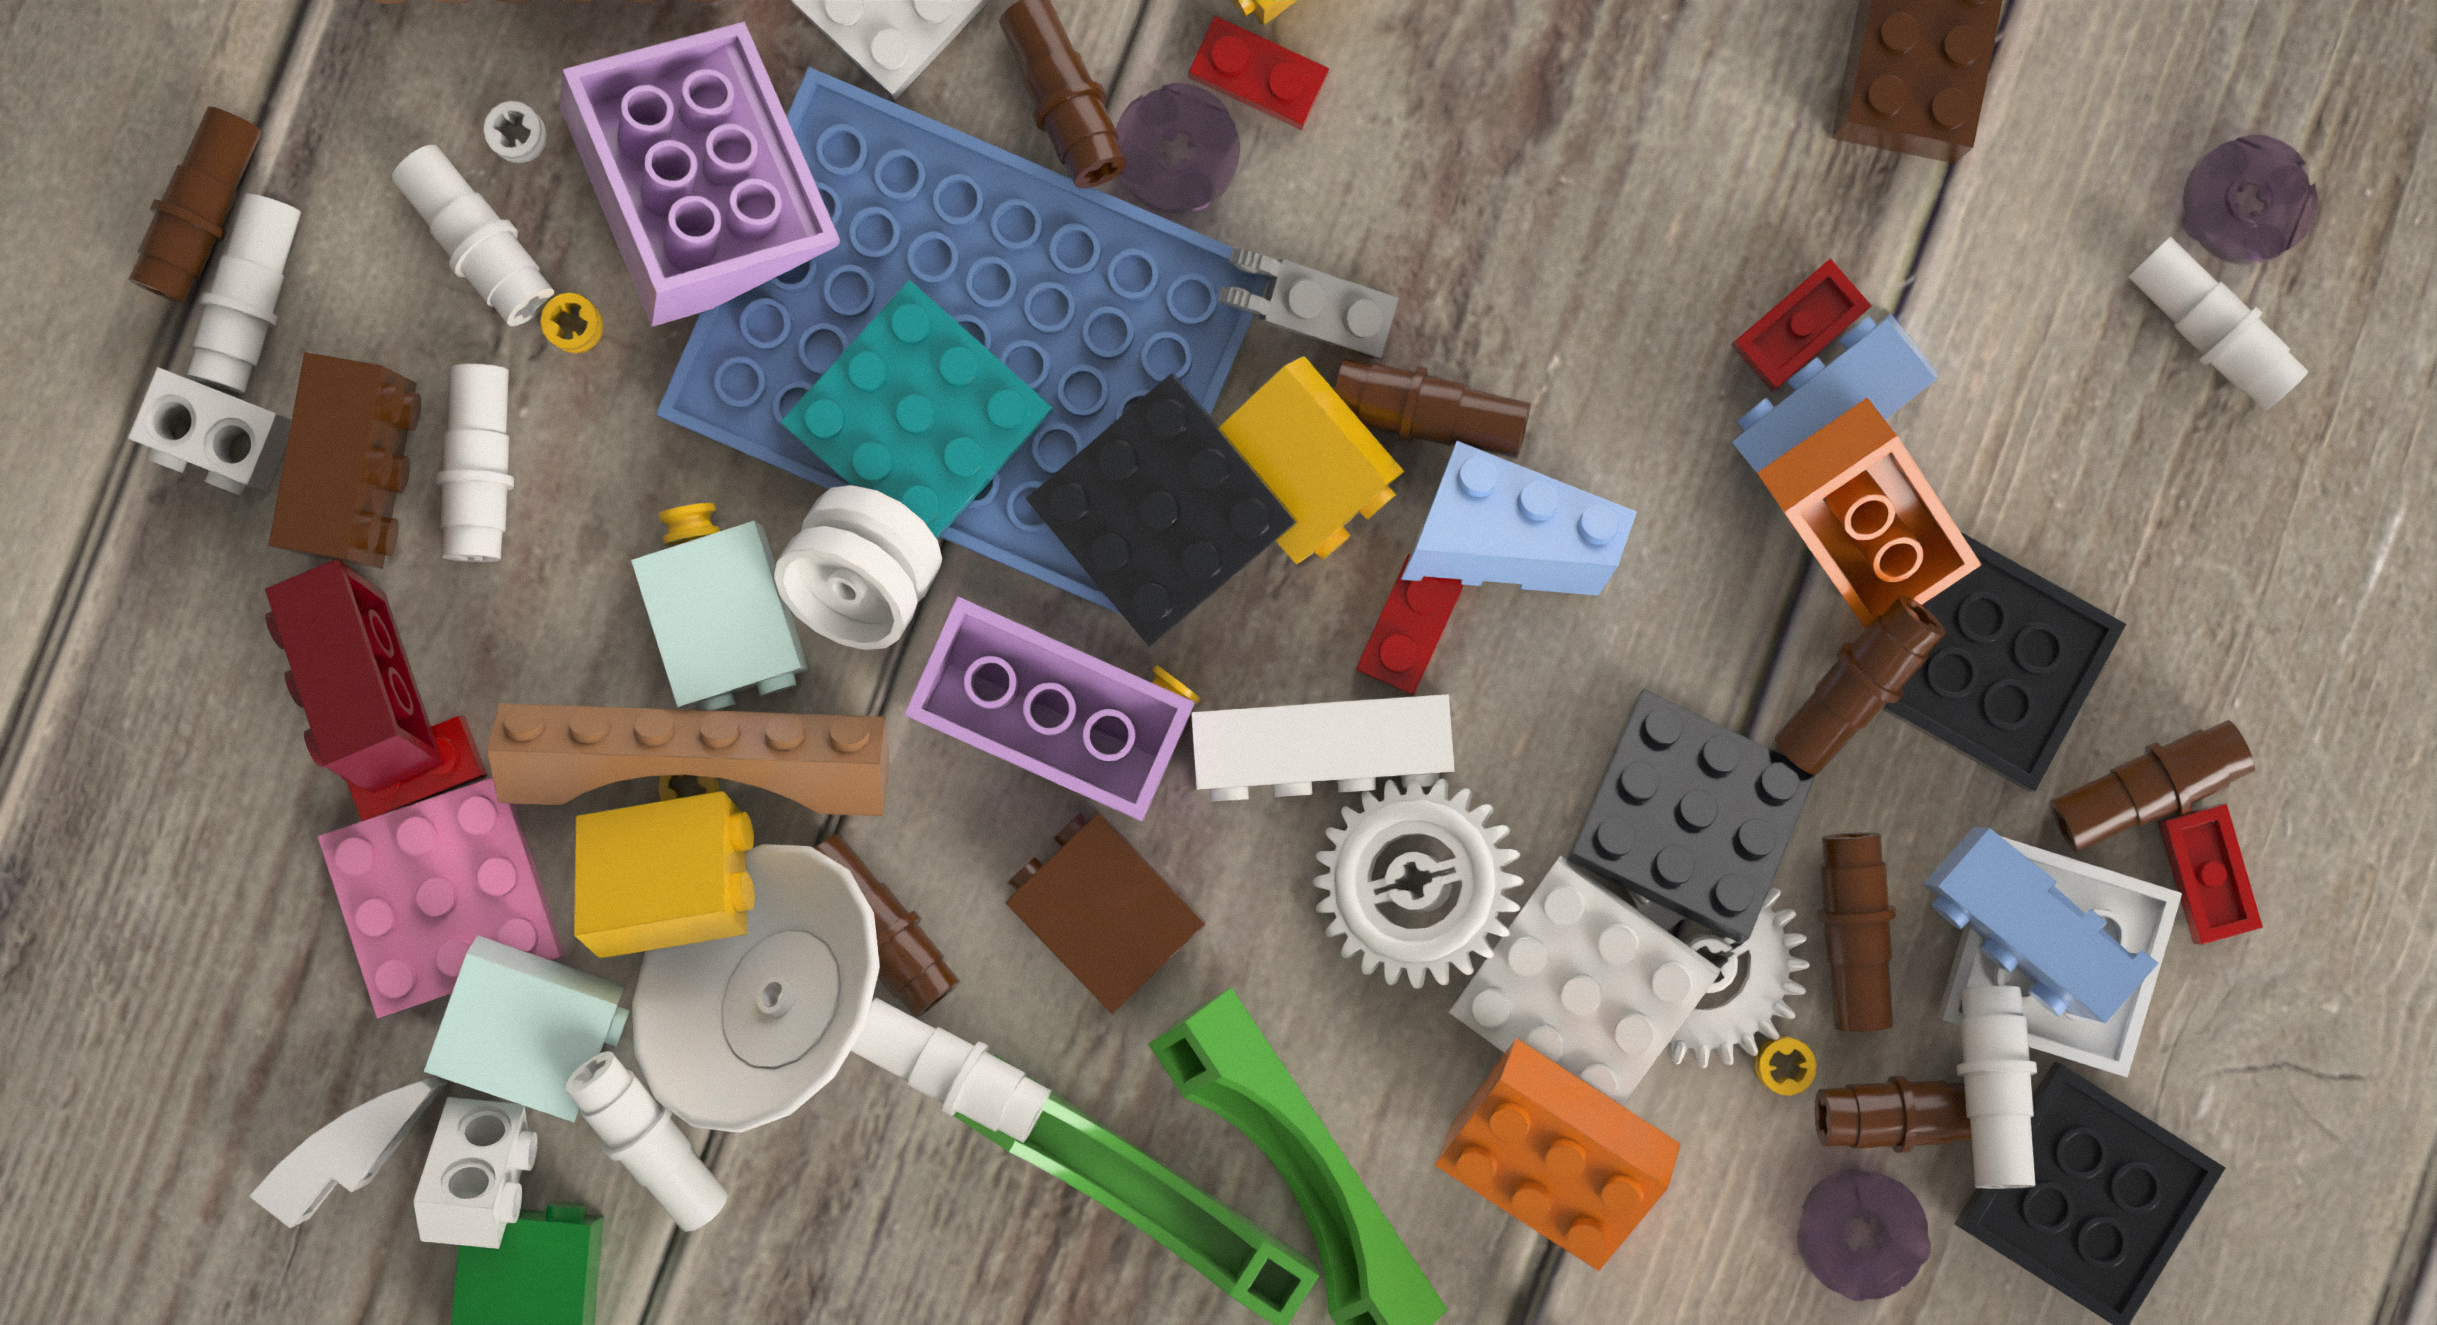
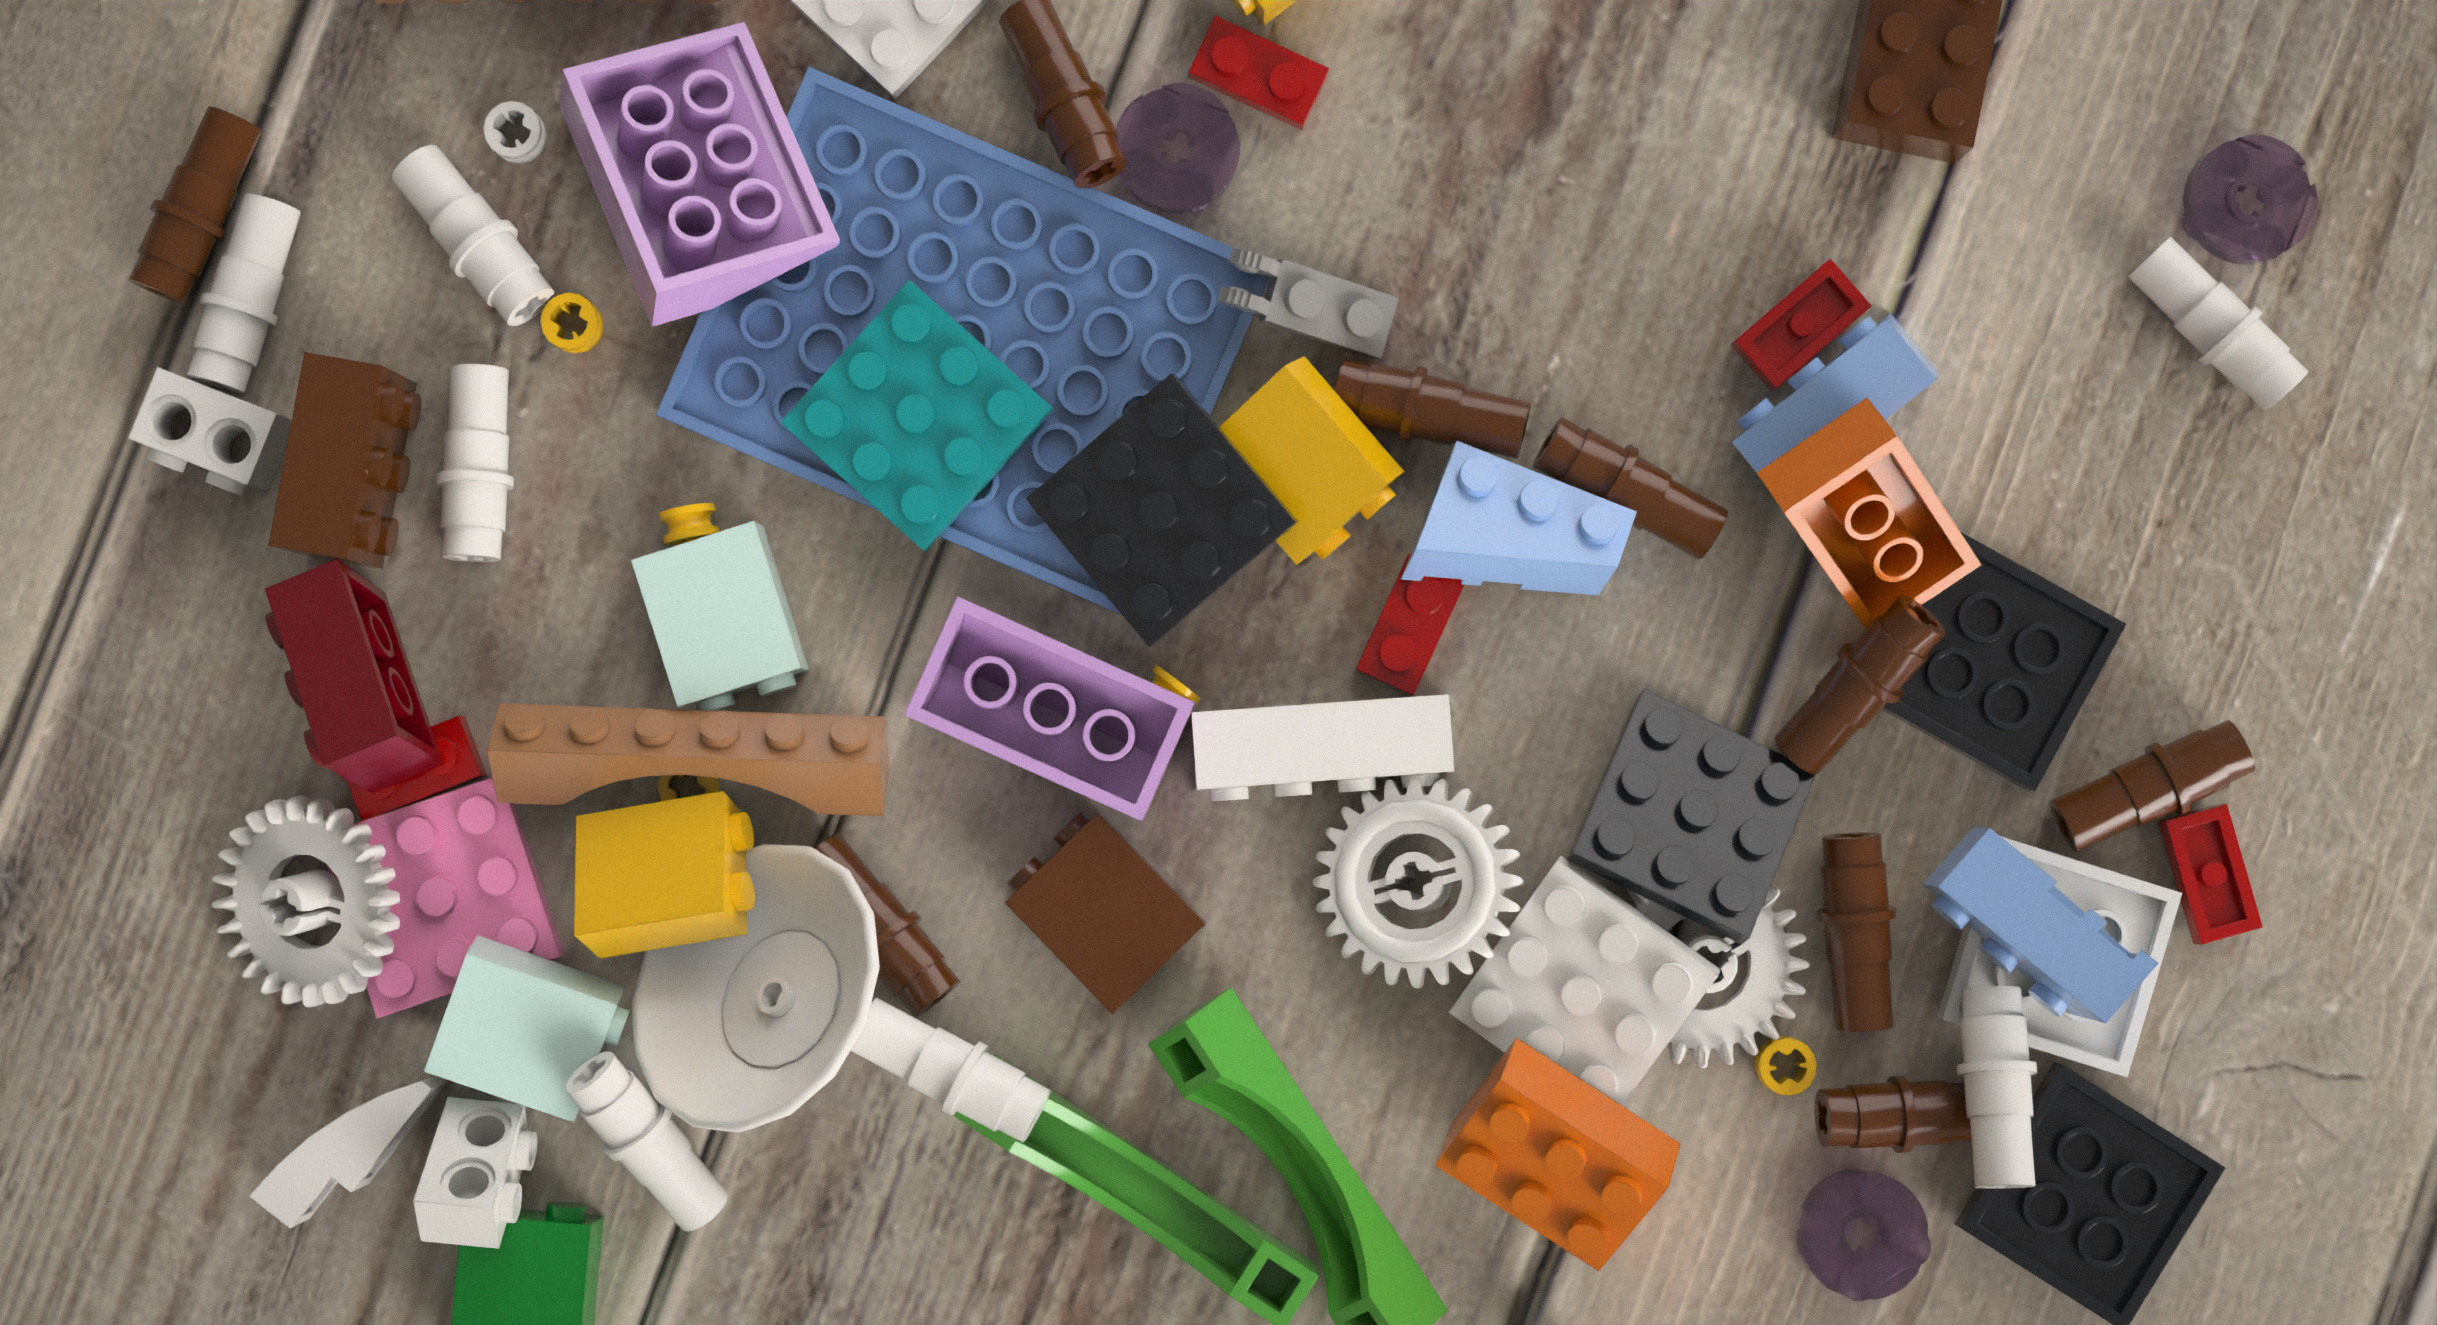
white wheel [774,485,943,650] -> none
none -> white gear [211,795,400,1008]
none -> reddish brown piece [1533,417,1728,560]

